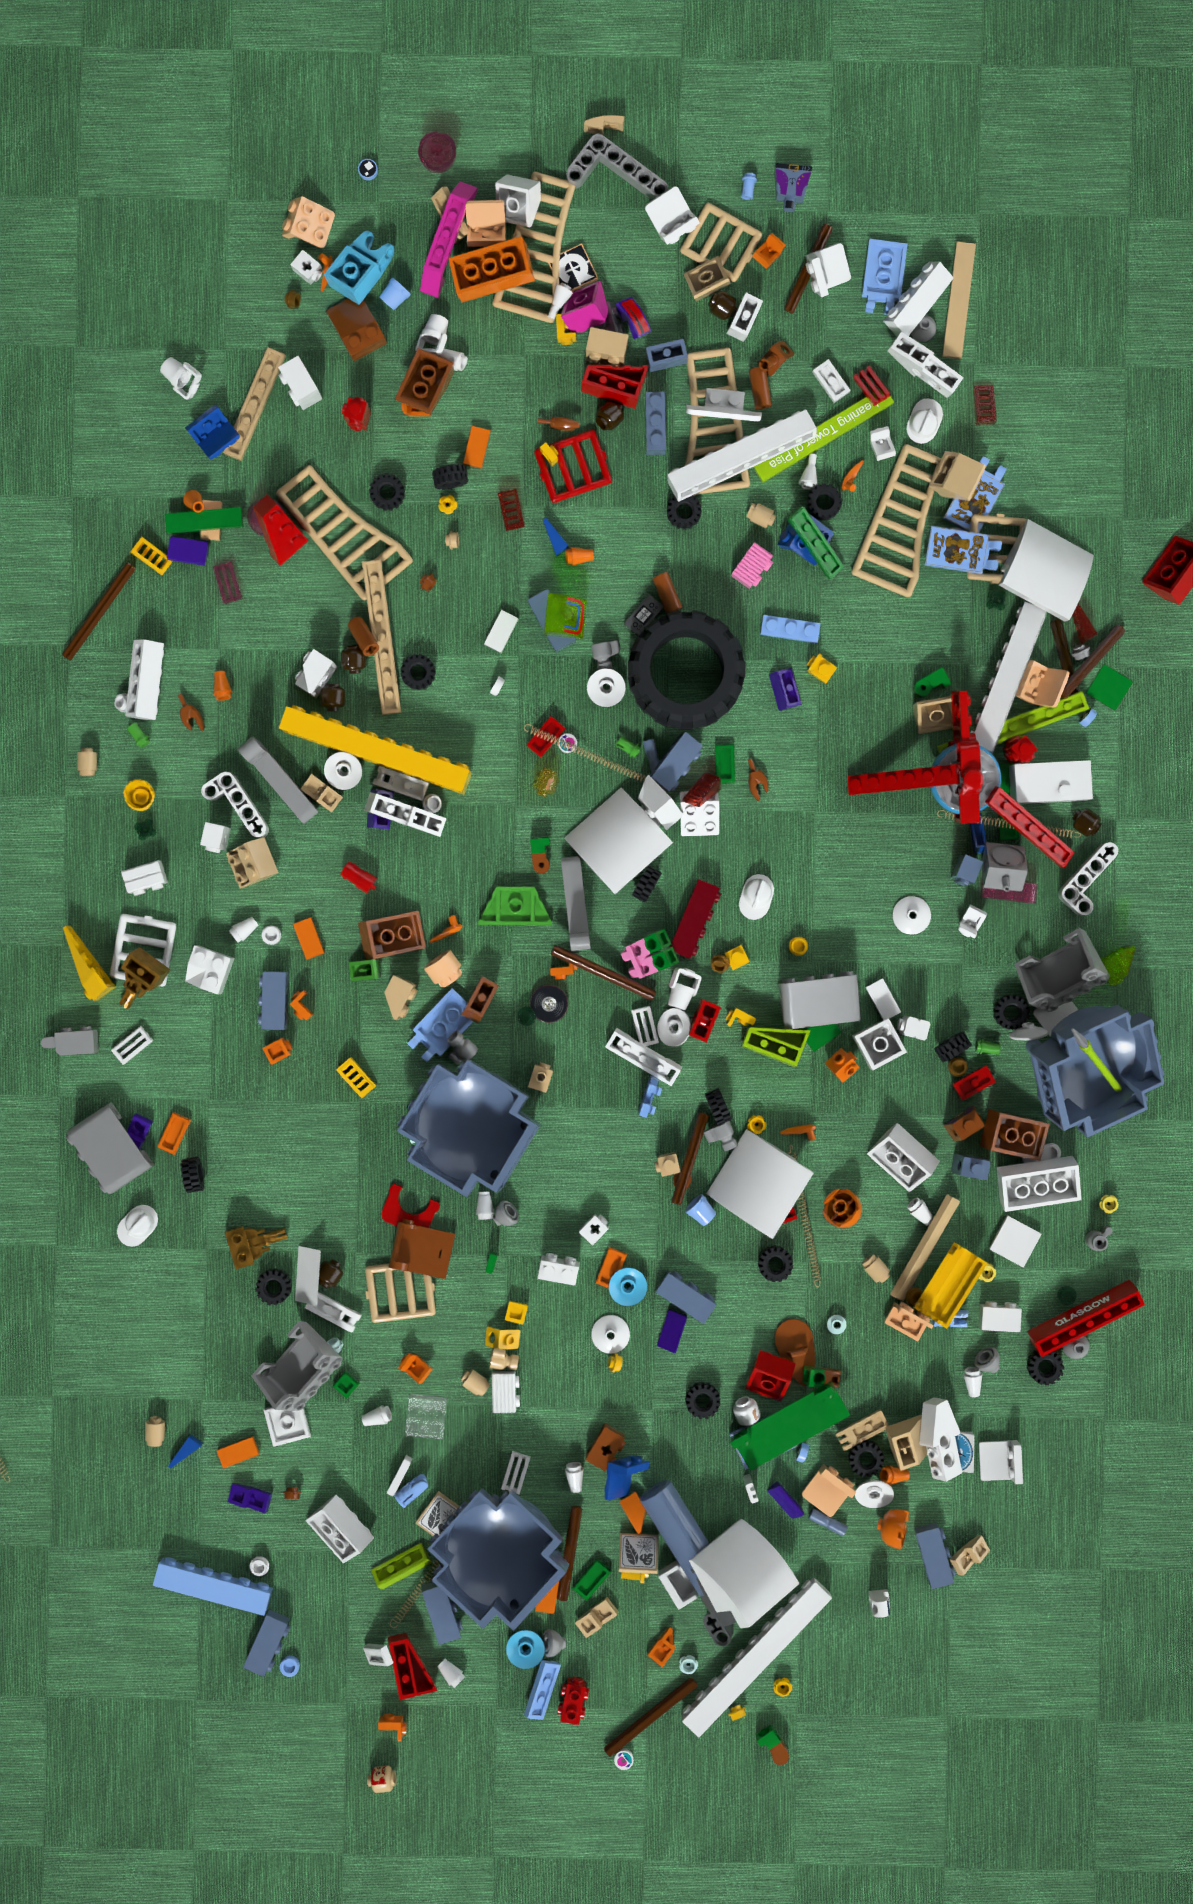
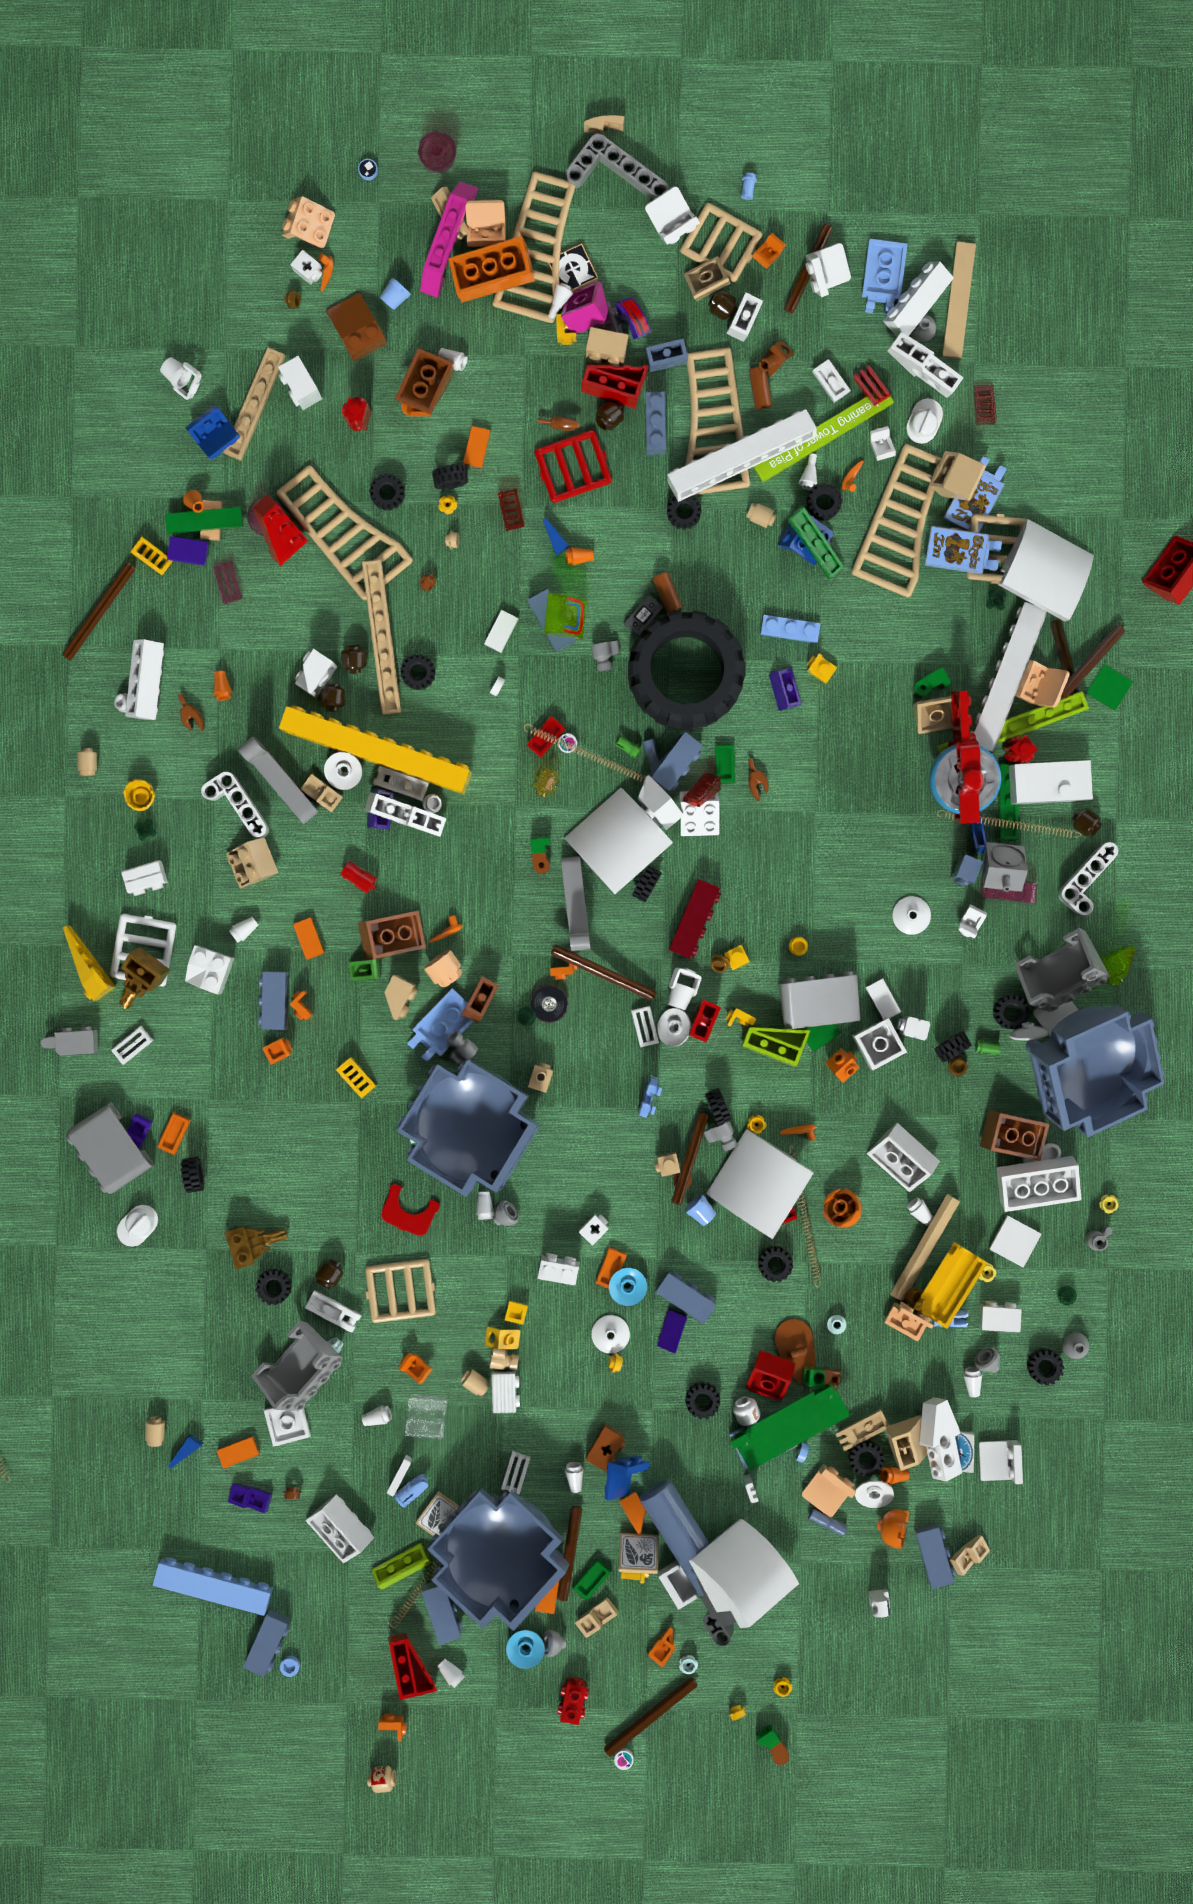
bright green pin [127,723,150,748] -> none
white brick [200,822,231,853] -> none
white plate [250,1556,269,1576] -> none
white tile [262,926,282,945] -> none
white sticker [295,1246,321,1306] -> none
medium azure brick [324,230,394,305] -> none
green tile [332,1371,360,1399] -> none
dark orange piece [348,617,379,656] -> none
white tile [363,1644,393,1666] -> none
dark orange door [388,1219,455,1279] -> none
white piece [415,314,448,356] -> none
bright green wing [478,887,552,926] -> none
green tile [485,1251,498,1274] -> none
white slope [495,175,541,227] -> none
light blue plate [524,1660,561,1720] -> none
yellow plate [540,442,558,466] -> none
white dish [587,668,625,707] -> none
white piece [605,1028,682,1086] -> none
hips [621,929,679,979] -> none
white brick [682,1577,832,1737] -> none
white plate [686,388,762,421] -> none
bright pink brick [731,542,774,589] -> none
white piece [739,874,774,920] -> none
dark purple slope [767,1481,804,1519] -> none
torso [774,163,812,212] -> none
red plate [847,764,960,796] -> none
tan brick [862,1254,890,1283] -> none
dark orange torso [943,1105,985,1141] -> none
sand blue torso [951,1153,991,1180] -> none
red plate [952,1065,996,1101] -> none
plate [985,786,1075,868] -> none
red brick [1027,1279,1145,1357] -> none
light grey plate [1071,644,1090,660] -> none
lime piece [1071,1028,1122,1092] -> none
clear red slope [1072,603,1097,644] -> none
light blue tile [1078,708,1097,727] -> none

